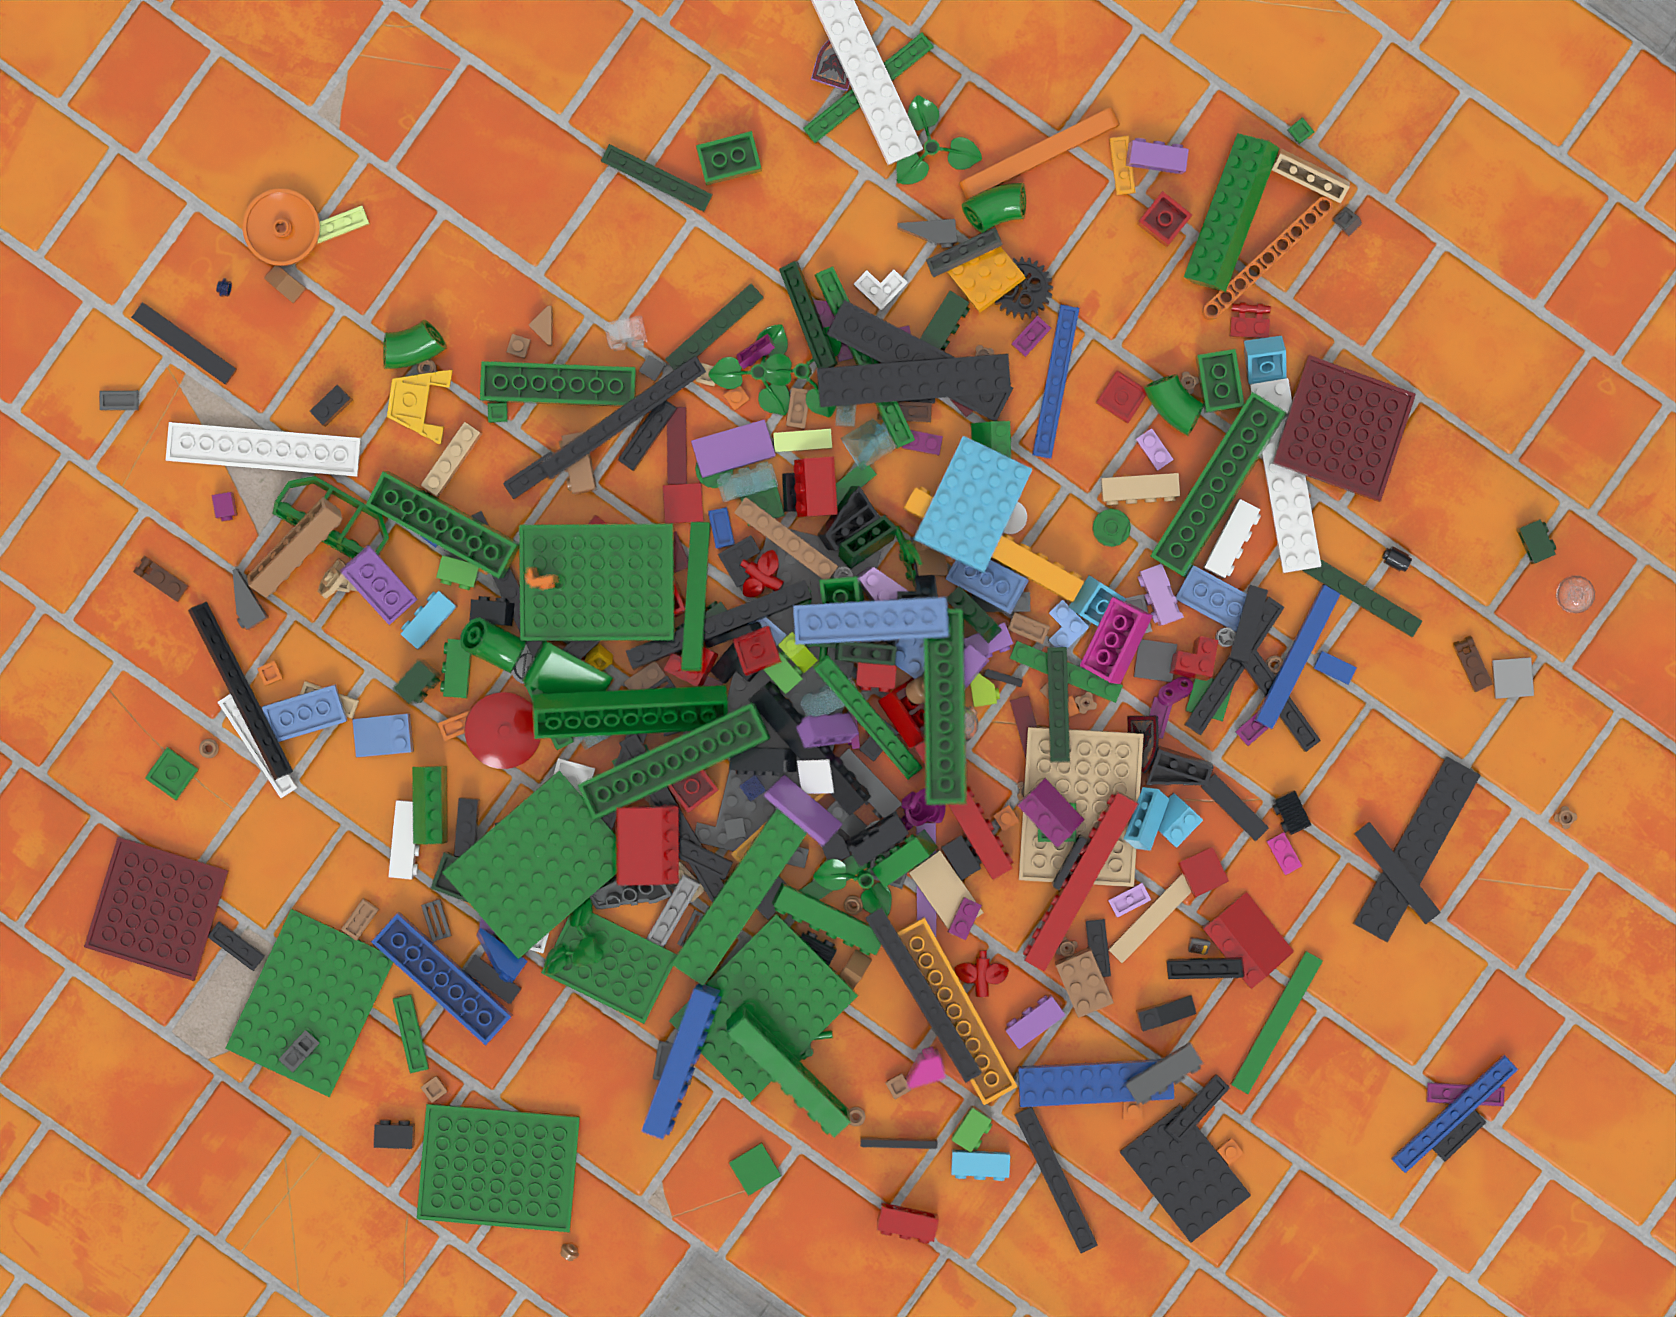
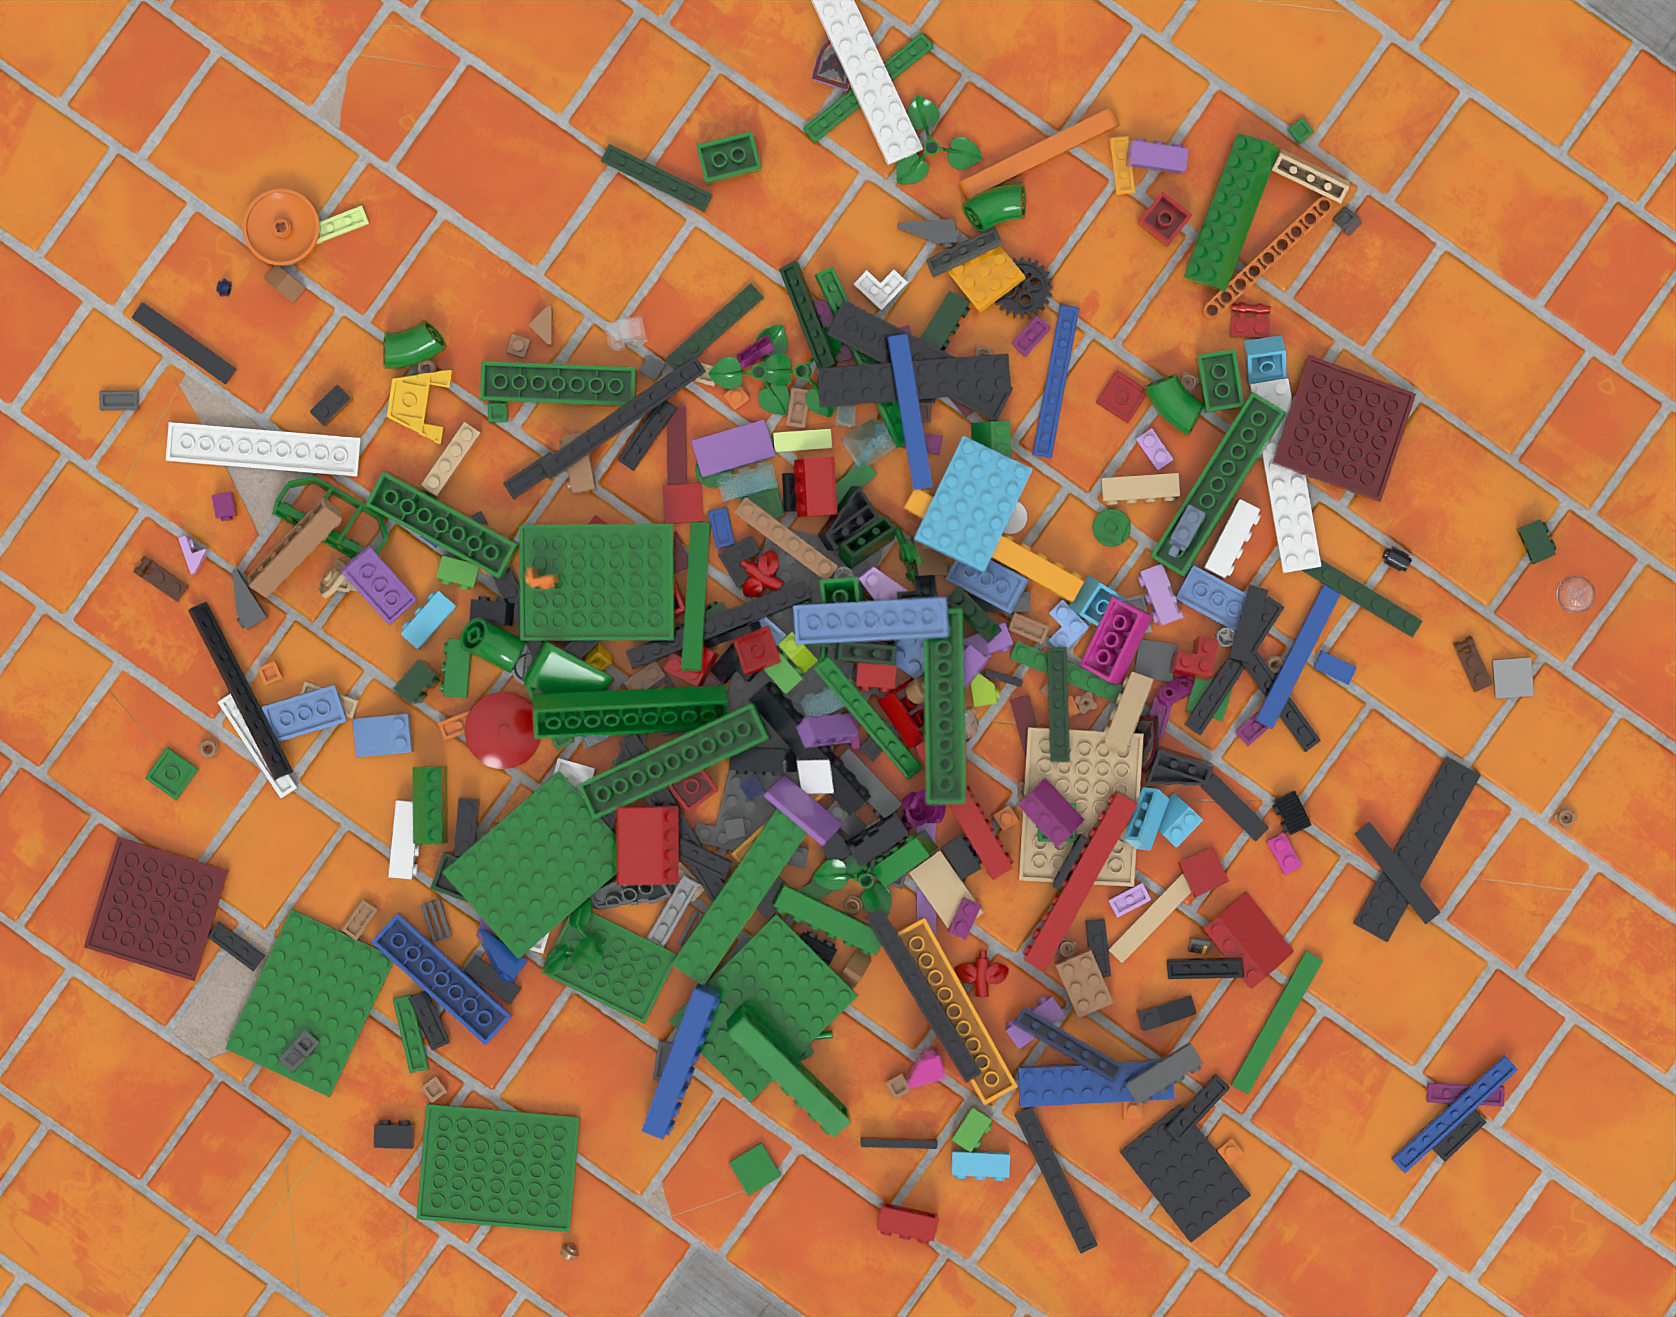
medium nougat plate [849,1107,865,1126] -> none
none -> lavender slope [178,535,209,575]
none -> black plate [408,990,450,1051]
none -> blue tile [887,334,933,490]
none -> dark blue brick [1013,1007,1124,1084]
none -> tan brick [1103,672,1154,752]
none -> sand blue hinge [1168,505,1206,558]

